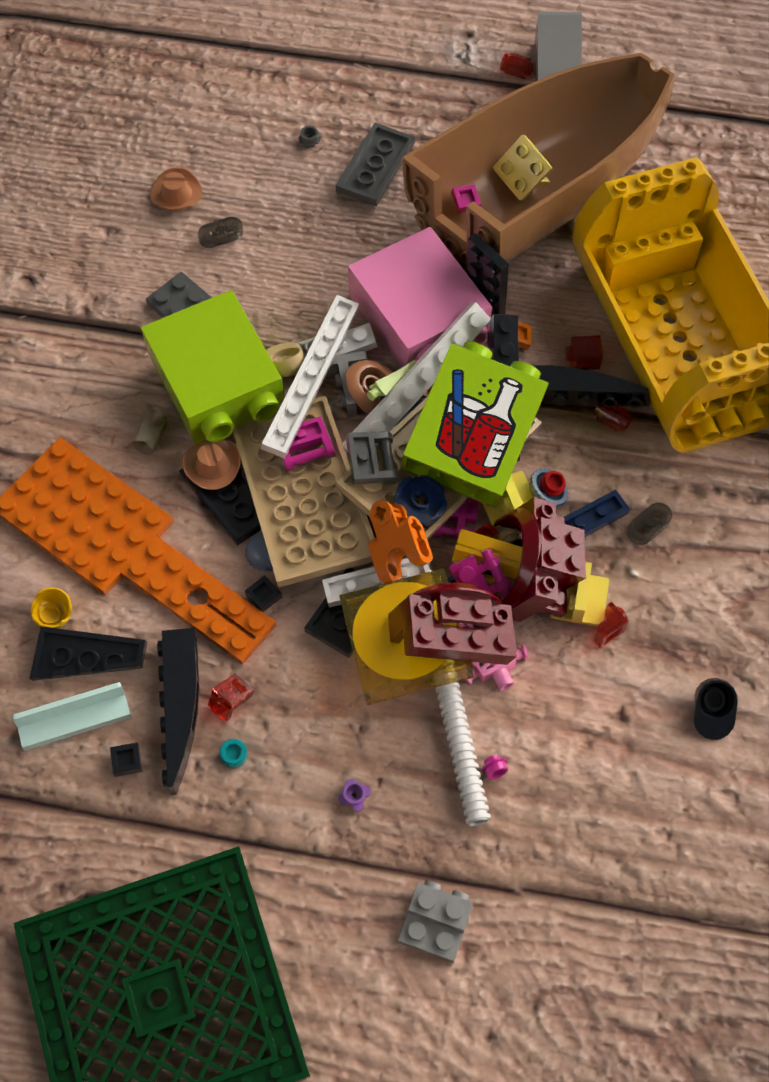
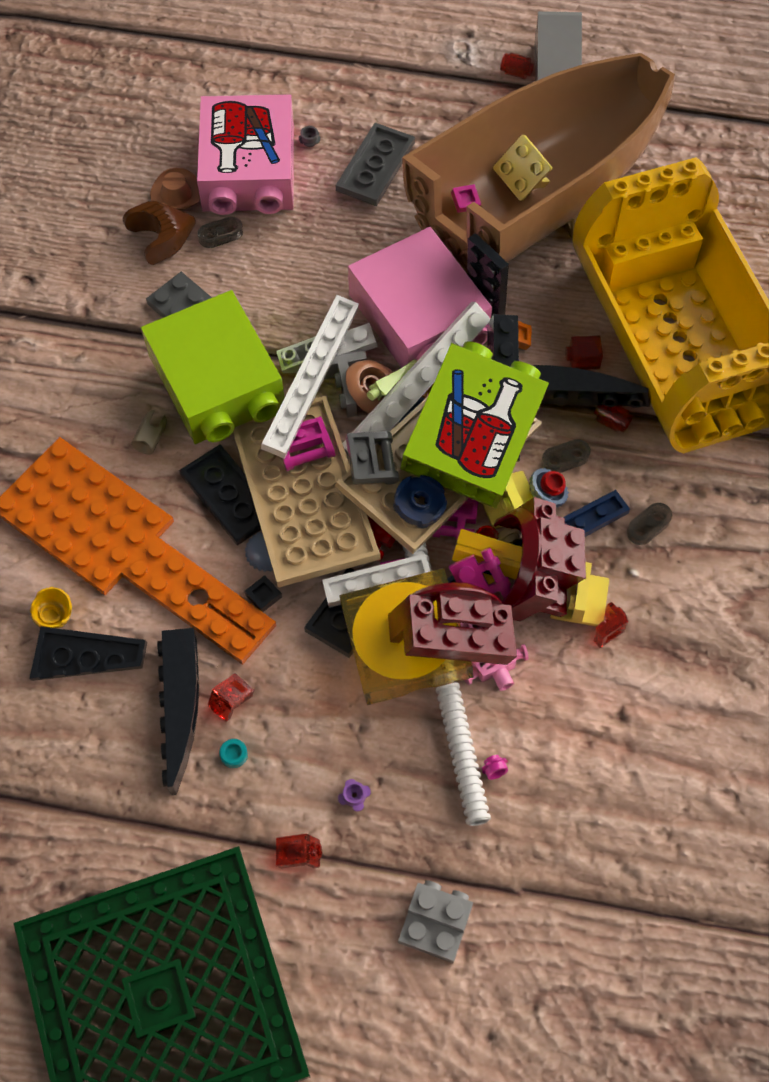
light aqua panel [12,682,132,751] -> none
black plate [110,742,143,777] -> none
nougat hat [182,439,241,490] -> none
tan cap [266,342,305,378] -> none
orange piece [368,500,433,585] -> none
black cap [693,678,738,740] -> none
none -> reddish brown animal [123,201,196,265]
none -> bright pink brick [197,94,294,215]
none -> clear red bracket [276,834,322,869]
none -> clear smoke plate [541,439,591,473]

